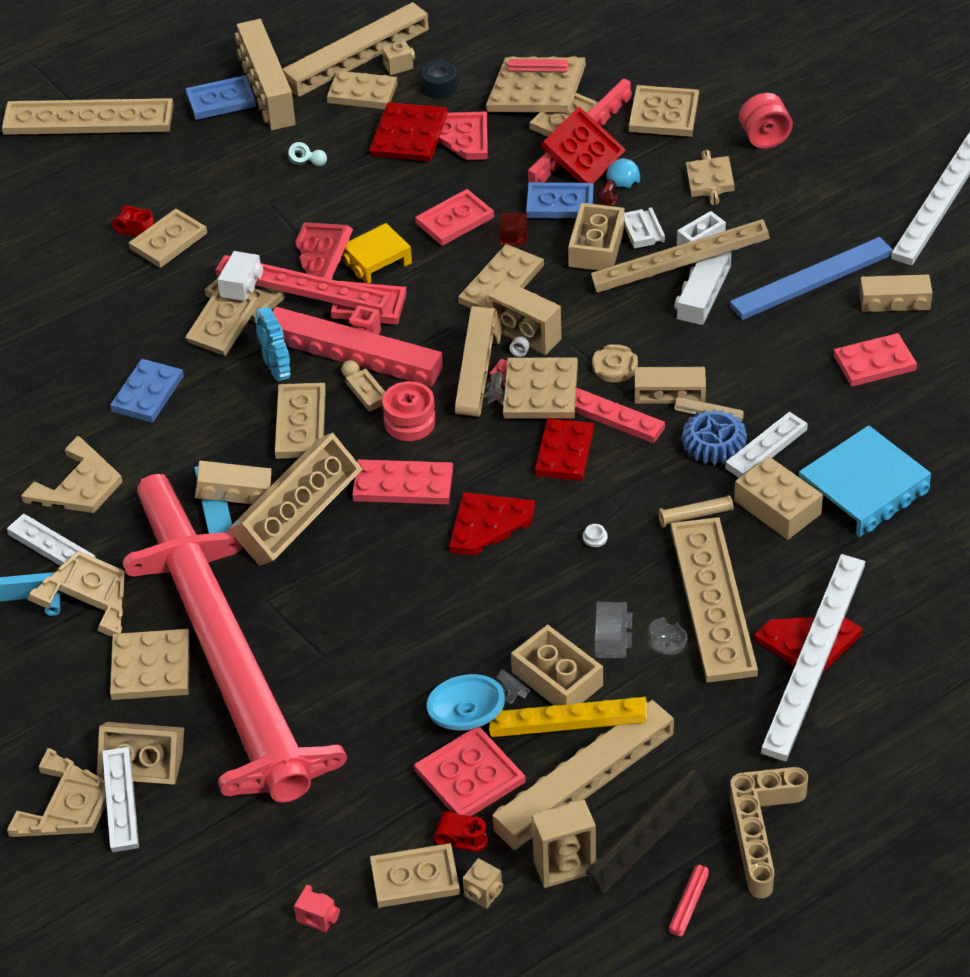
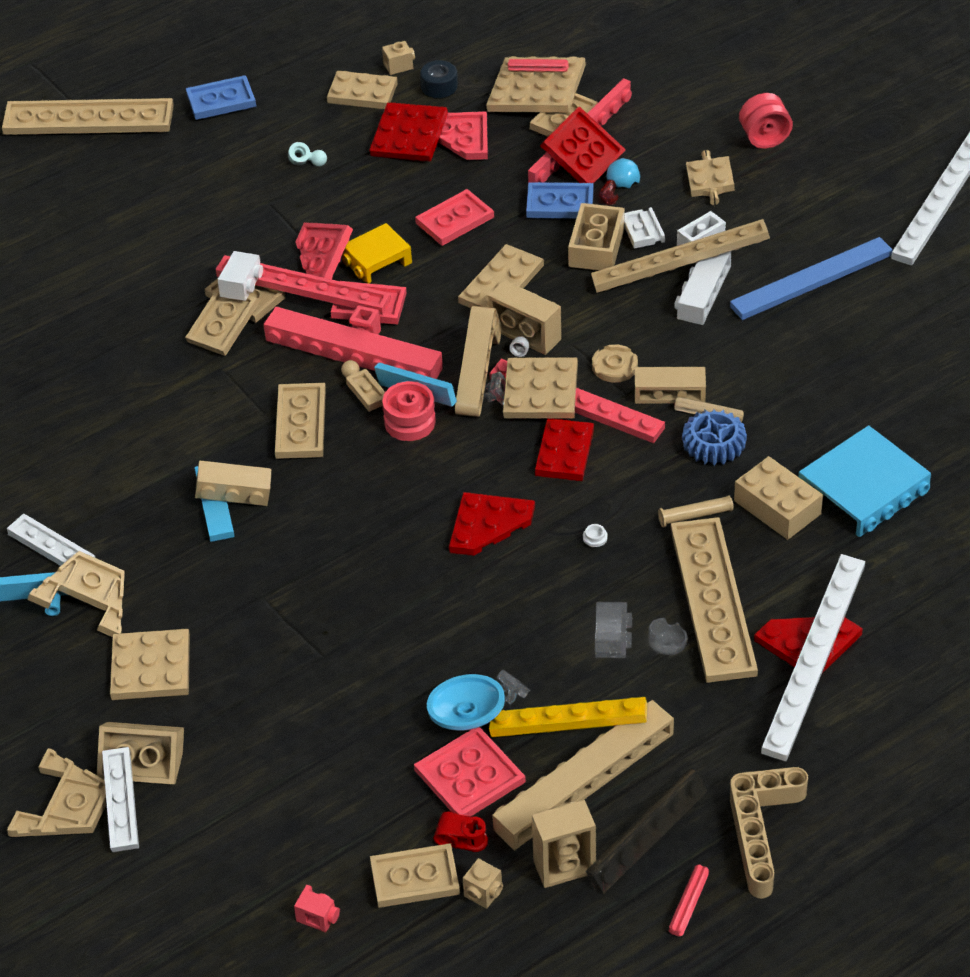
tan wing [21,436,122,513] -> none
medium blue plate [110,359,184,423] -> none
red piece [112,205,154,236] -> none
coral piece [123,474,347,803] -> none
tan plate [129,209,207,268] -> none
tan brick [229,433,363,566] -> none
tan brick [235,19,296,130] -> none
medium azure gear [255,306,291,382] -> none
tan brick [282,2,429,97] -> none
coral plate [352,459,453,505] -> none
clear red panel [500,213,528,245] -> none
tan brick [511,624,603,705] -> none
tan plate [629,85,699,137] -> none
white plate [725,412,807,478] -> none
coral plate [833,333,917,387] -> none
tan brick [859,275,932,312] -> none
none -> medium azure tile [374,363,457,407]

